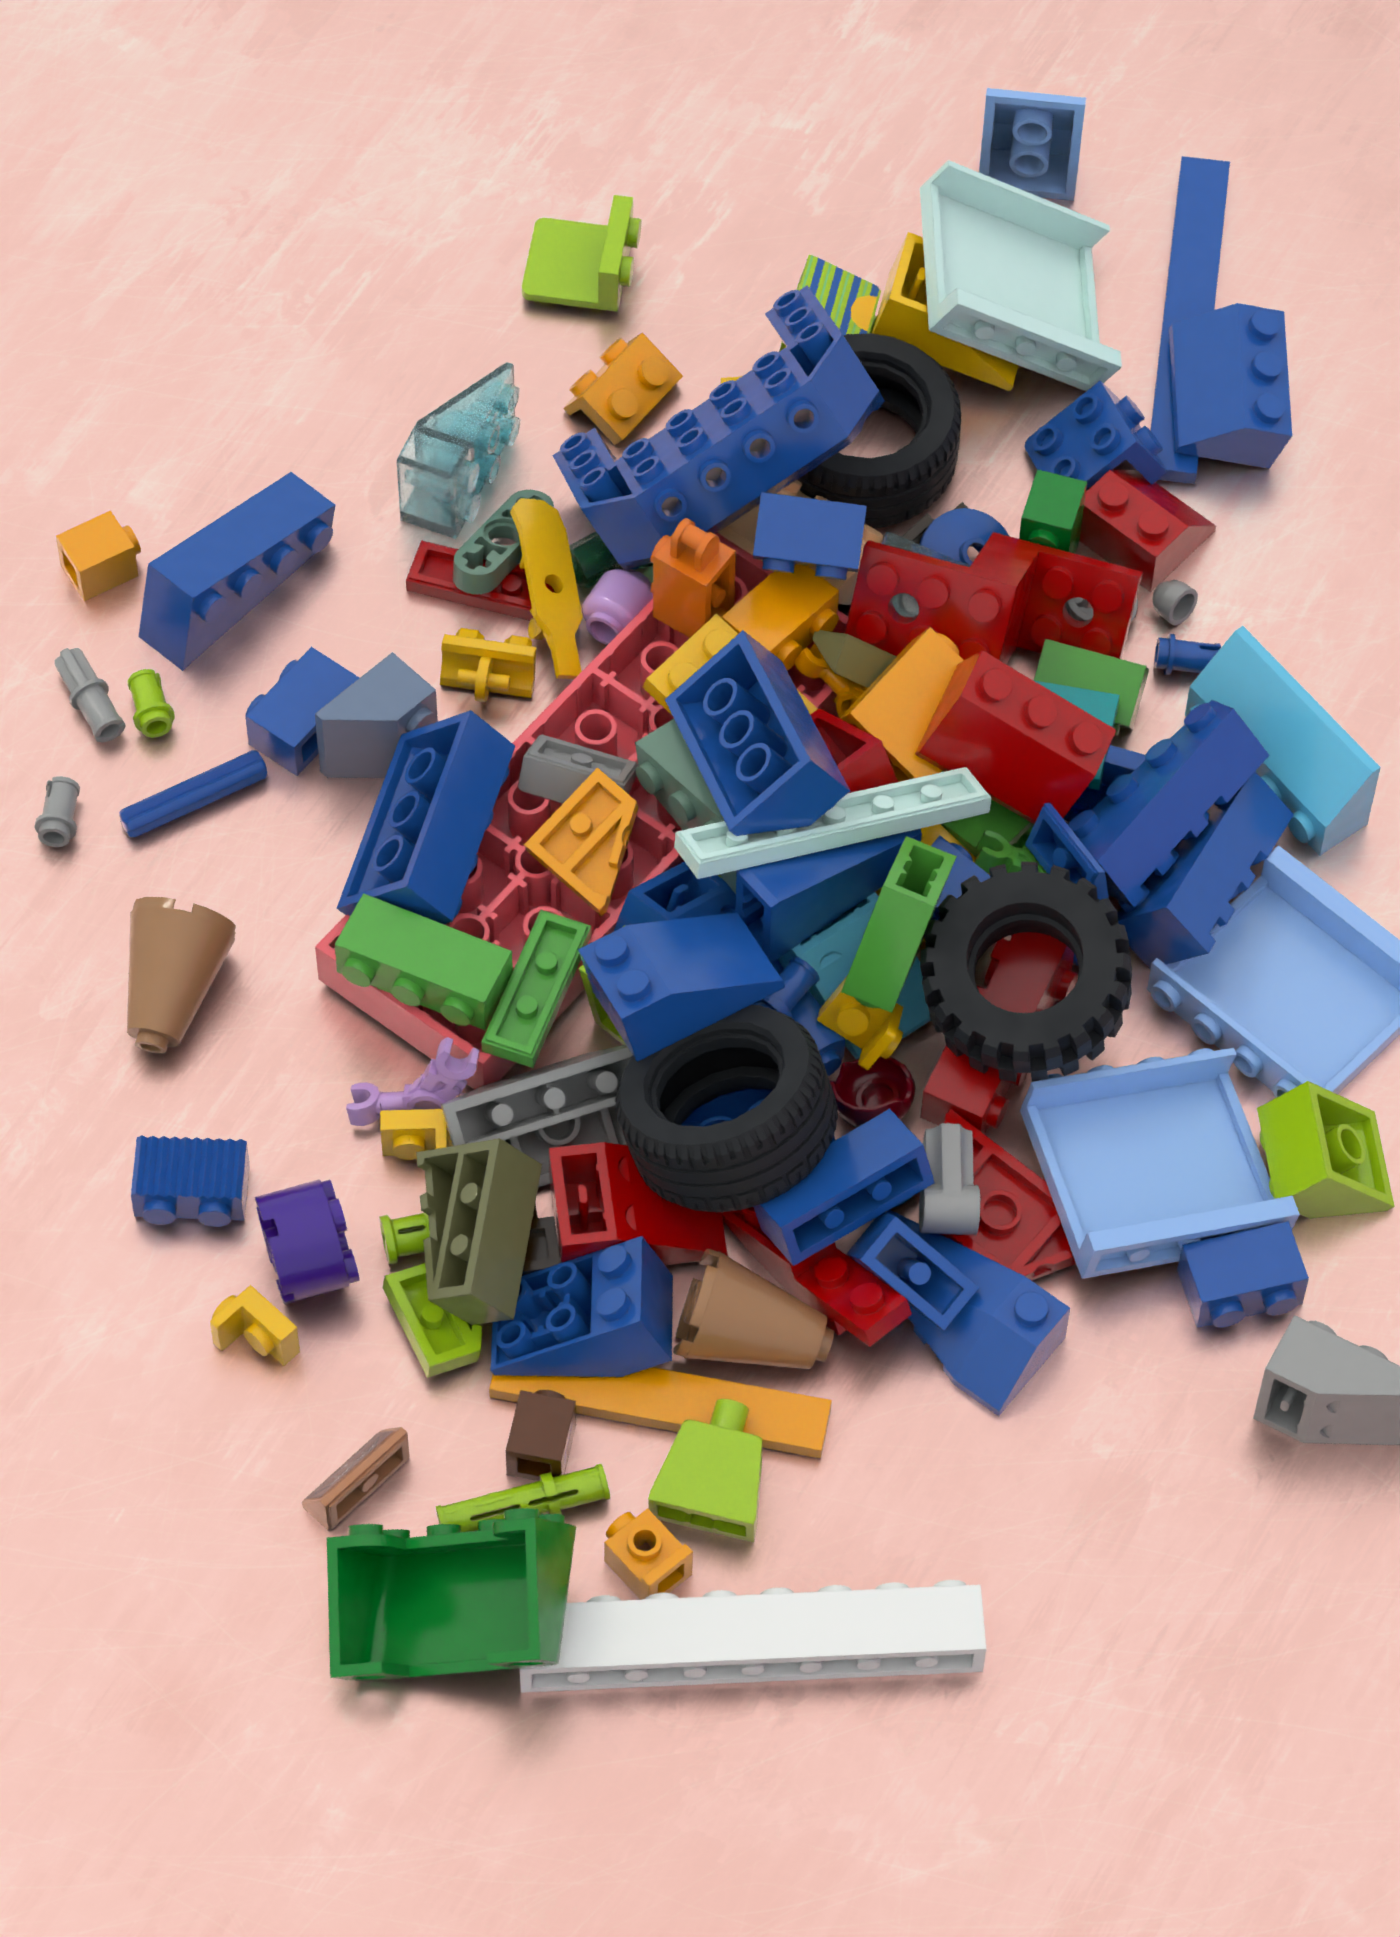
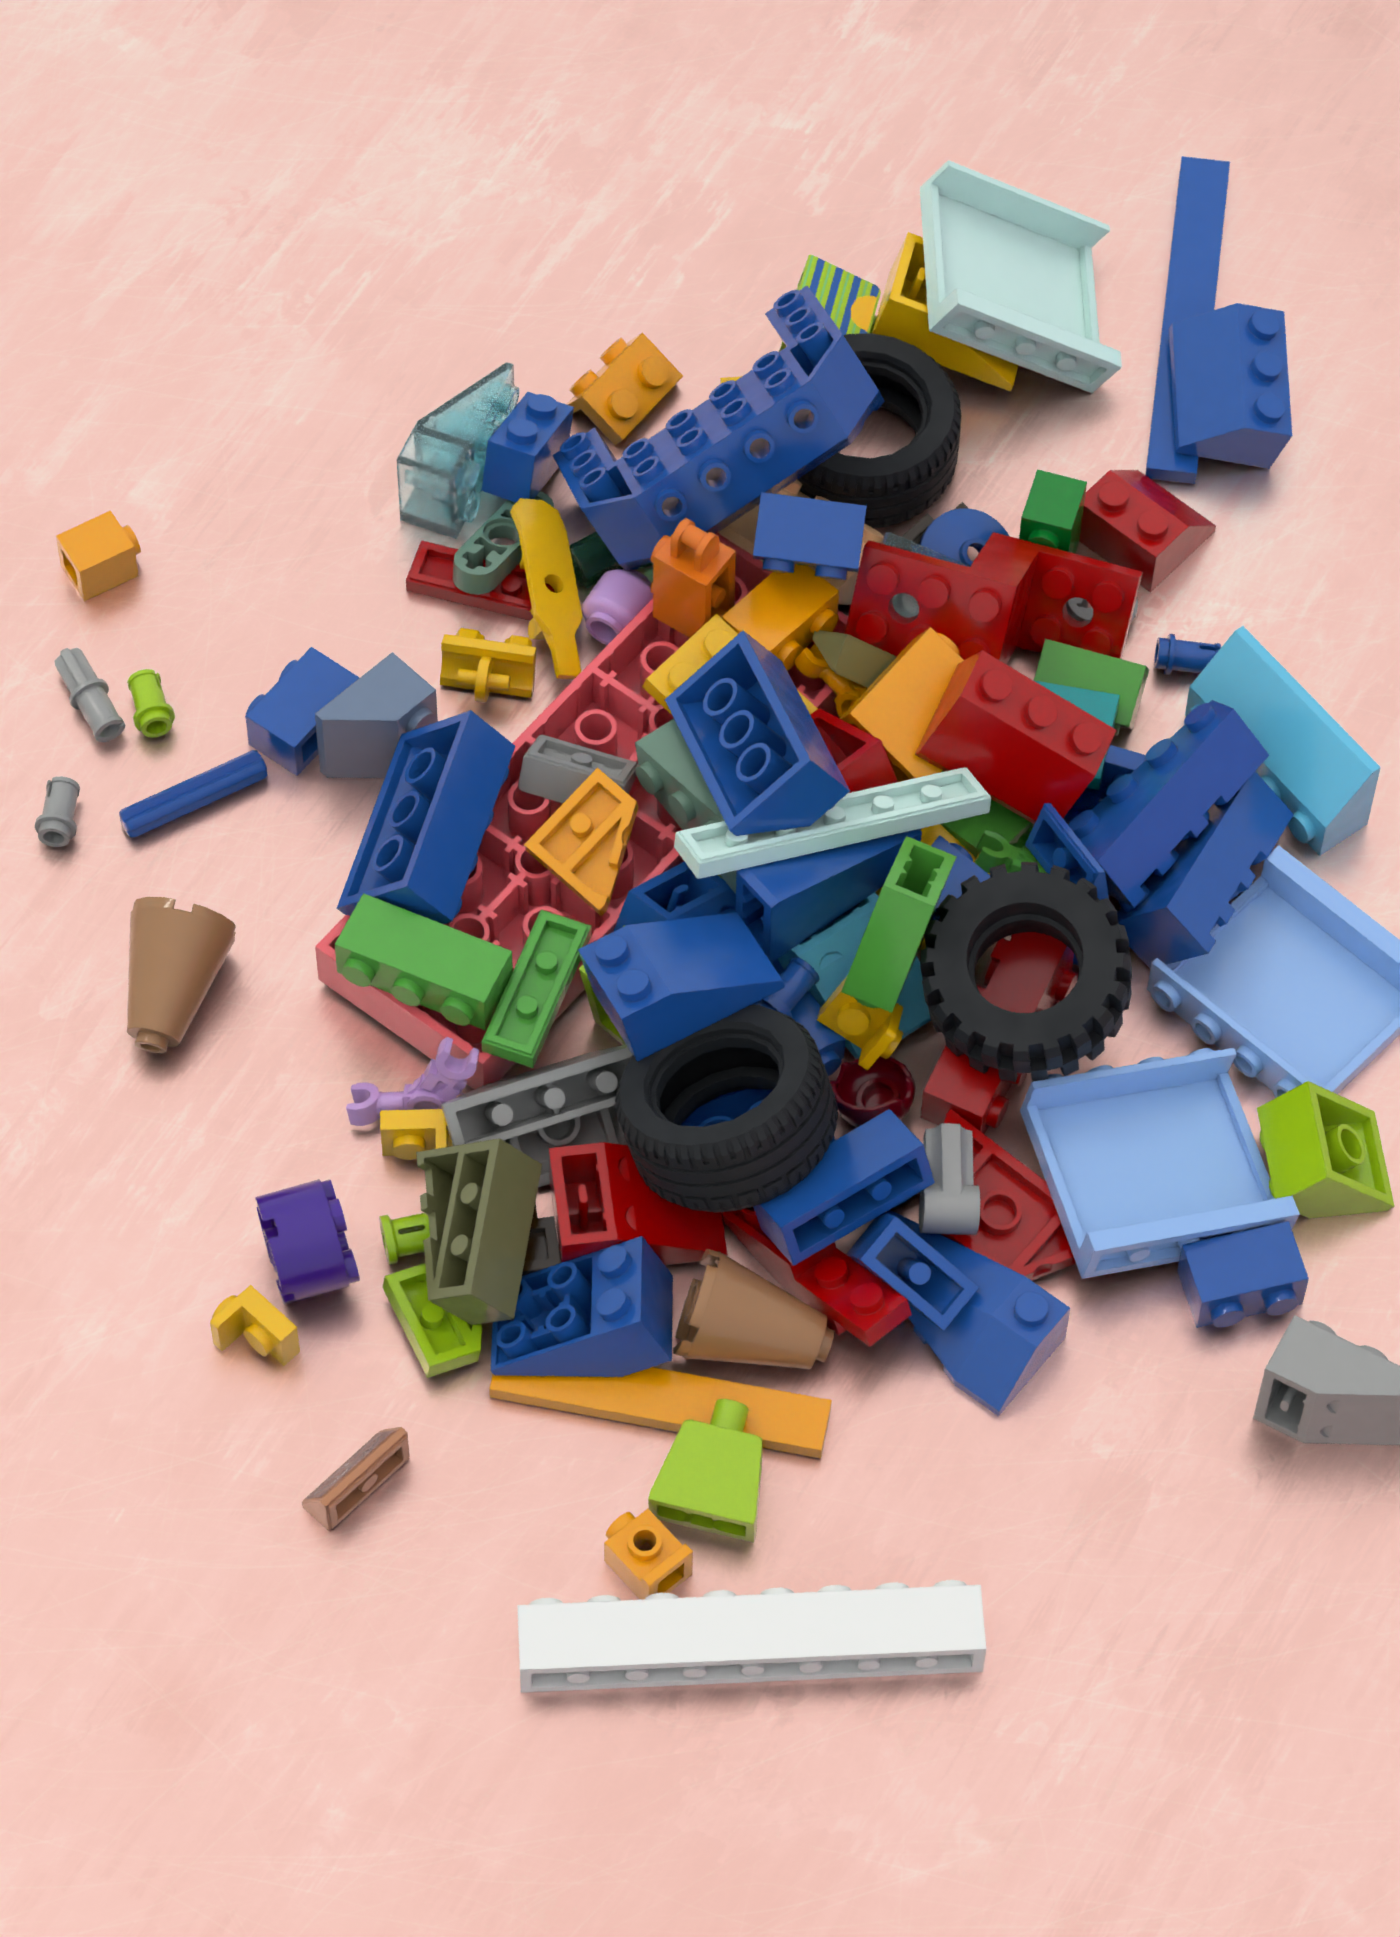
blue brick [131,1135,250,1227] -> none
blue wedge [138,472,336,671] -> none
green windscreen [327,1508,577,1681] -> none
lime pin [435,1464,611,1532] -> none
reddish brown brick [506,1390,576,1481] -> none
lime bracket [522,195,642,312] -> none
light blue slope [979,88,1086,201] -> none
blue bracket [1025,380,1168,490] -> none
light grey hinge [1152,580,1198,625] -> none
none -> blue brick [481,391,574,503]

